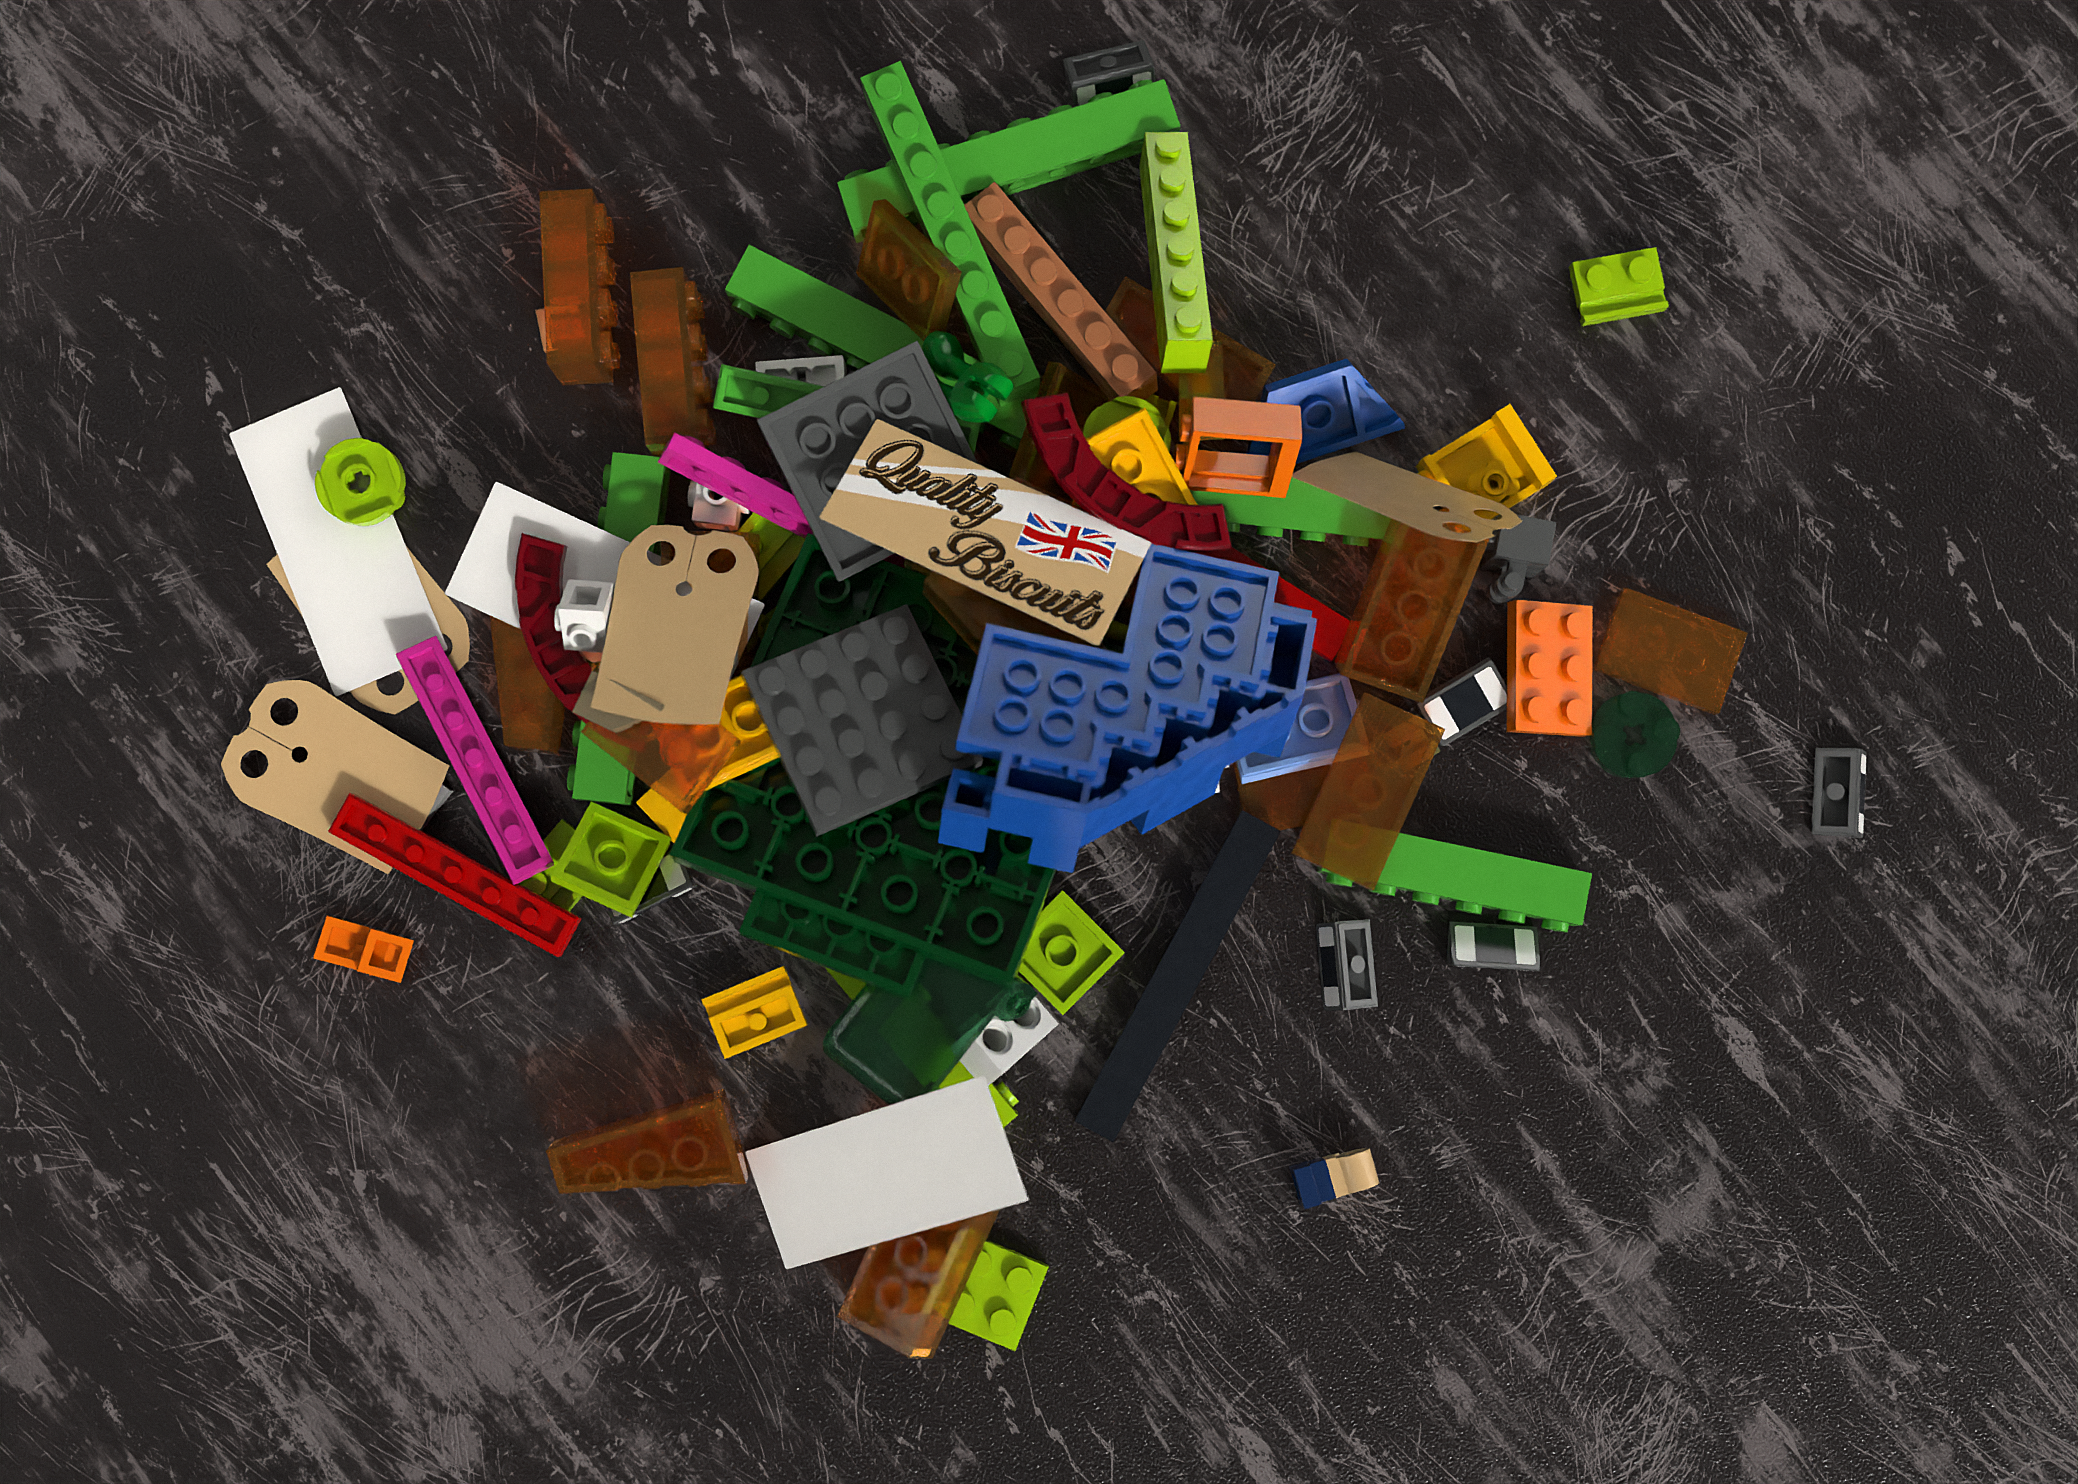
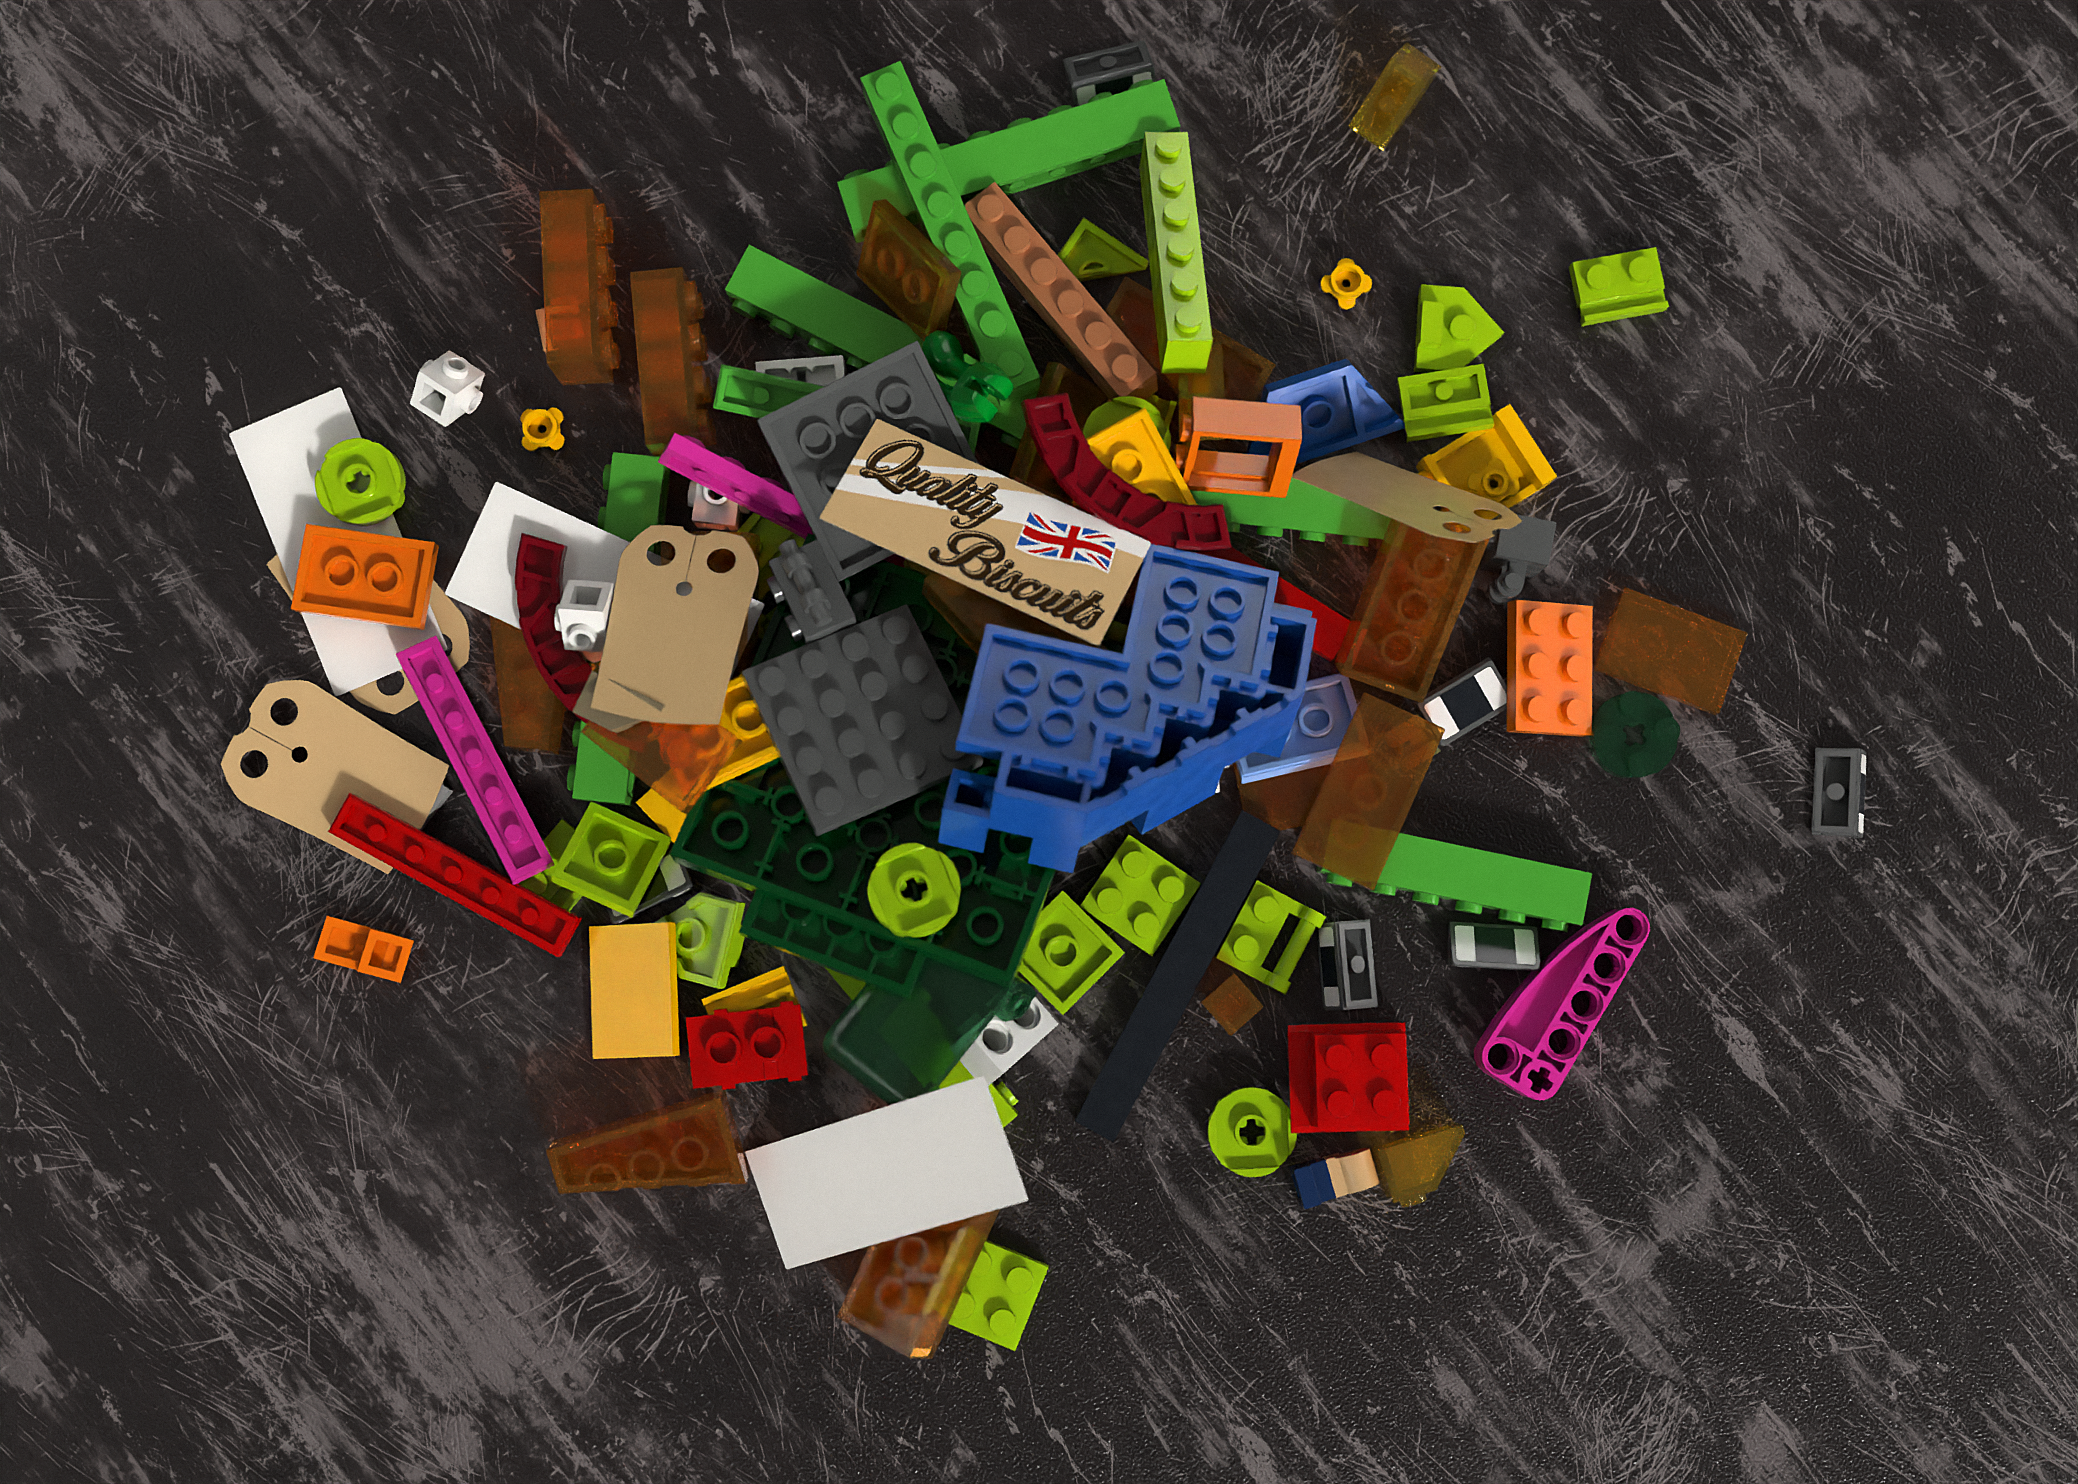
none -> orange plate [291,524,439,630]
none -> white brick [410,350,485,427]
none -> yellow plate [520,407,565,452]
none -> yellow tile [589,922,680,1059]
none -> lime plate [655,892,745,989]
none -> red piece [686,1000,808,1090]
none -> dark grey brick [766,539,857,645]
none -> lime plate [867,843,961,937]
none -> lime tile [1057,218,1149,282]
none -> lime plate [1080,835,1201,956]
none -> clear orange tile [1200,973,1264,1036]
none -> lime plate [1207,1087,1297,1177]
none -> lime plate [1215,880,1326,995]
none -> red piece [1287,1021,1409,1133]
none -> yellow plate [1320,258,1372,309]
none -> clear yellow slope [1348,43,1442,151]
none -> clear yellow slope [1371,1122,1465,1207]
none -> lime plate [1397,364,1494,442]
none -> lime plate [1414,284,1504,373]
none -> dark pink beam [1474,908,1650,1100]

